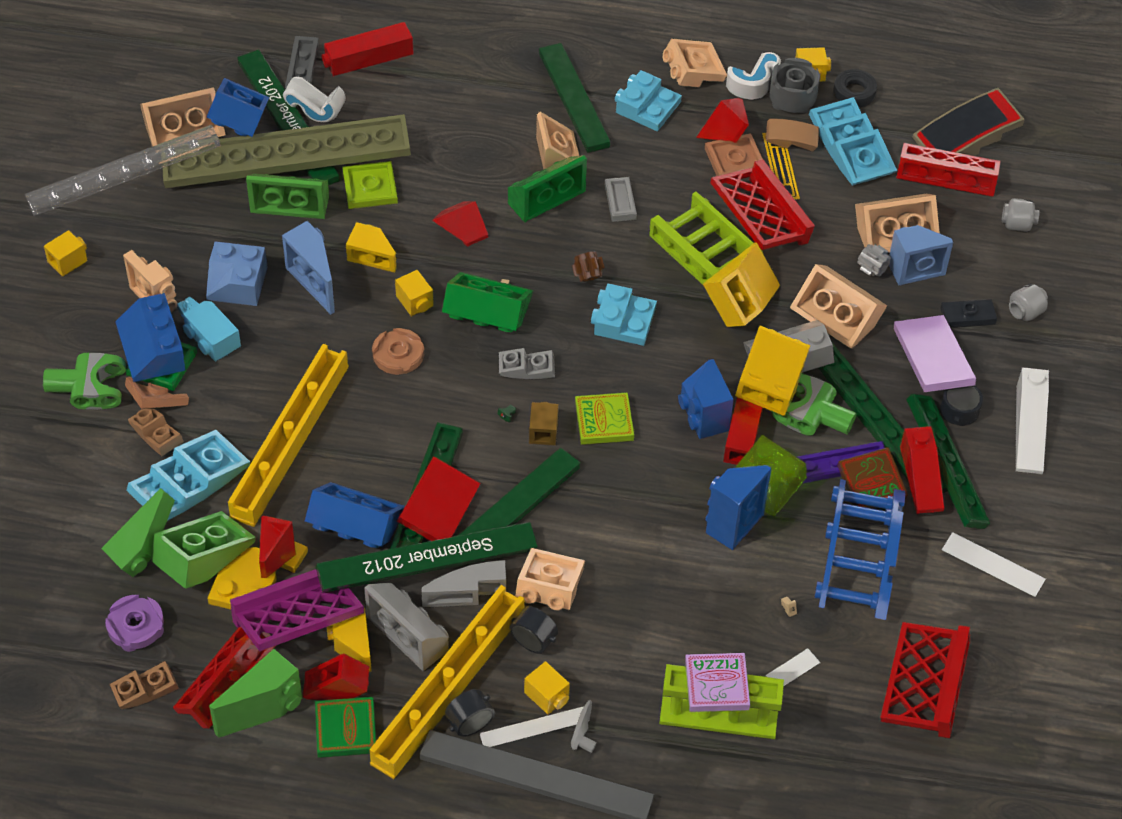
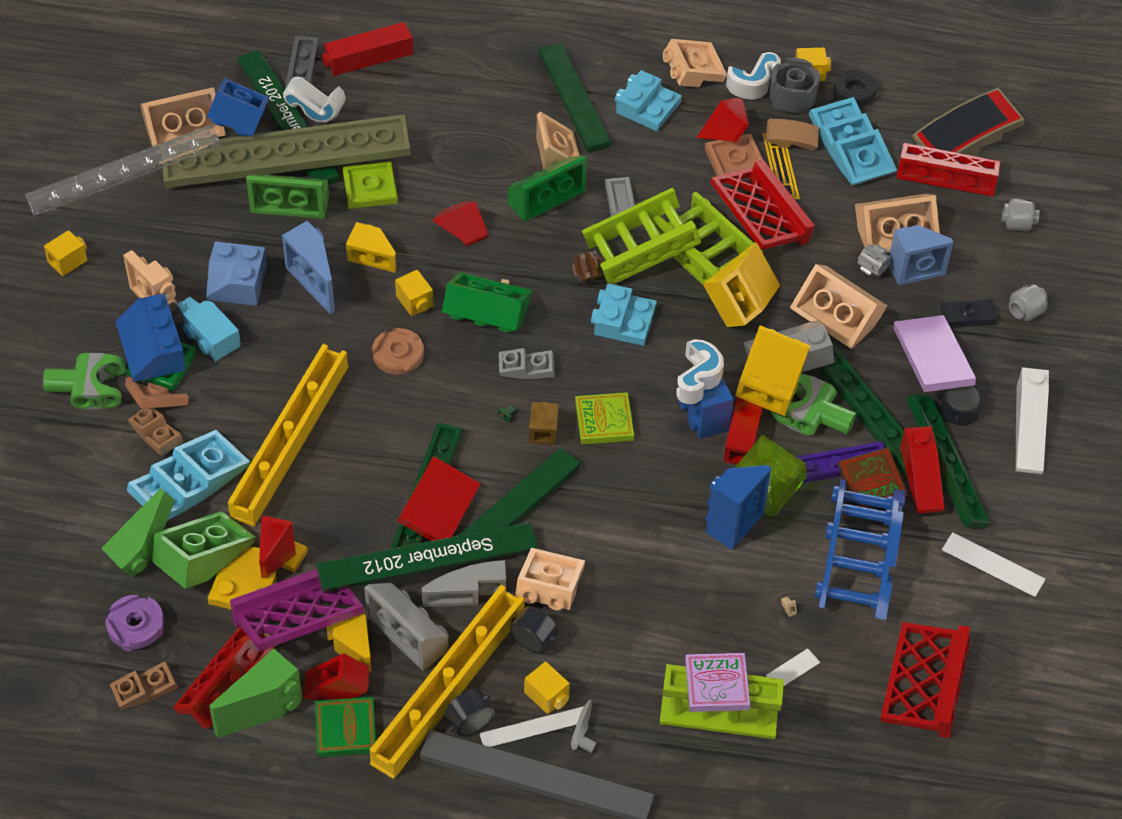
blue slope [305,482,405,548] -> none
none -> lime fence [582,188,701,285]
none -> white animal [676,339,724,404]

